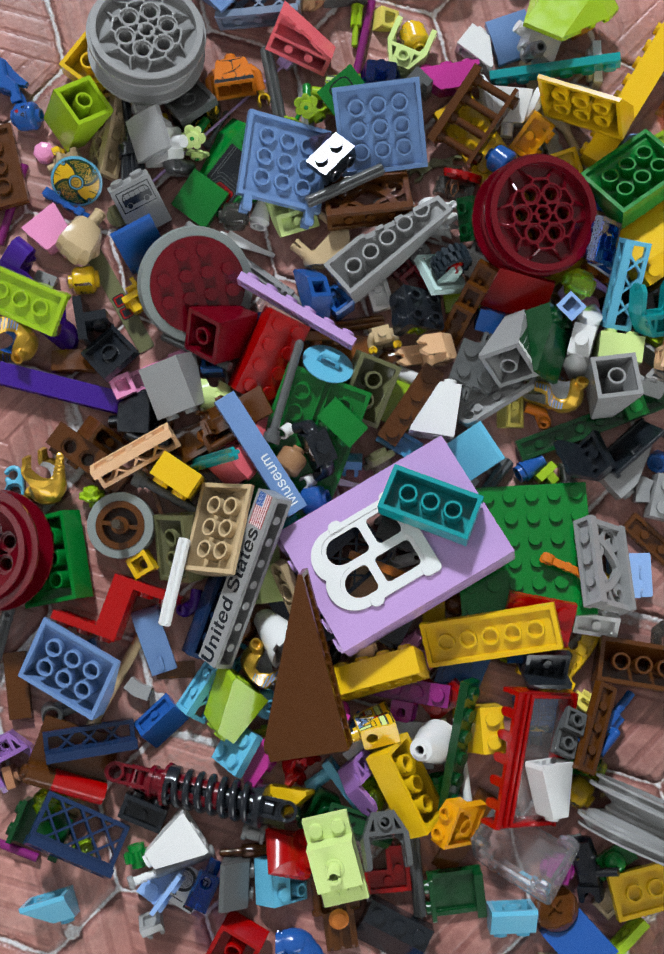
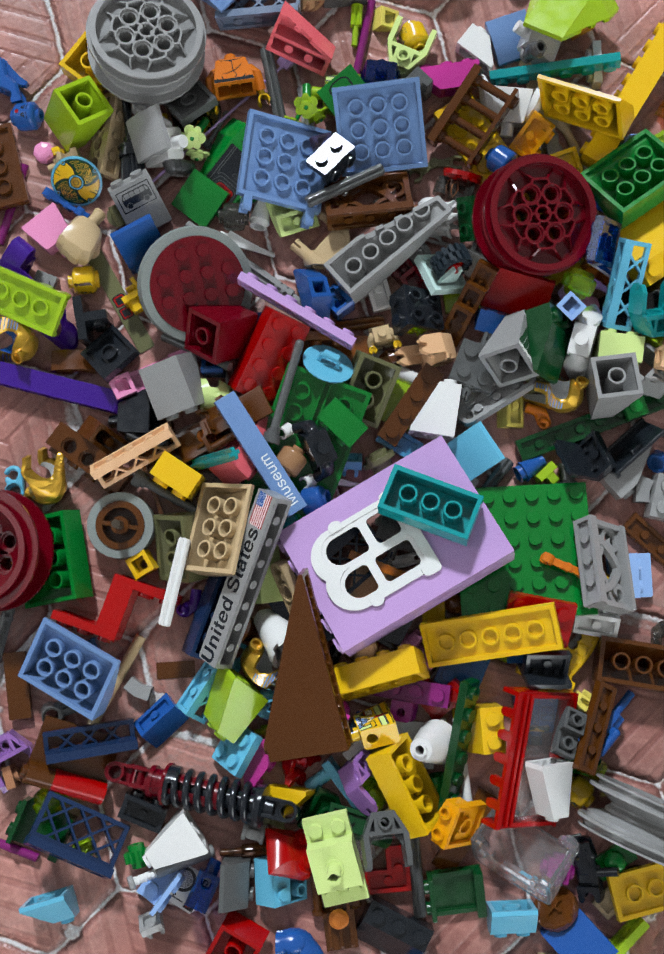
lime plant [79,485,105,508] -> none
medium blue door [131,604,178,676] -> none

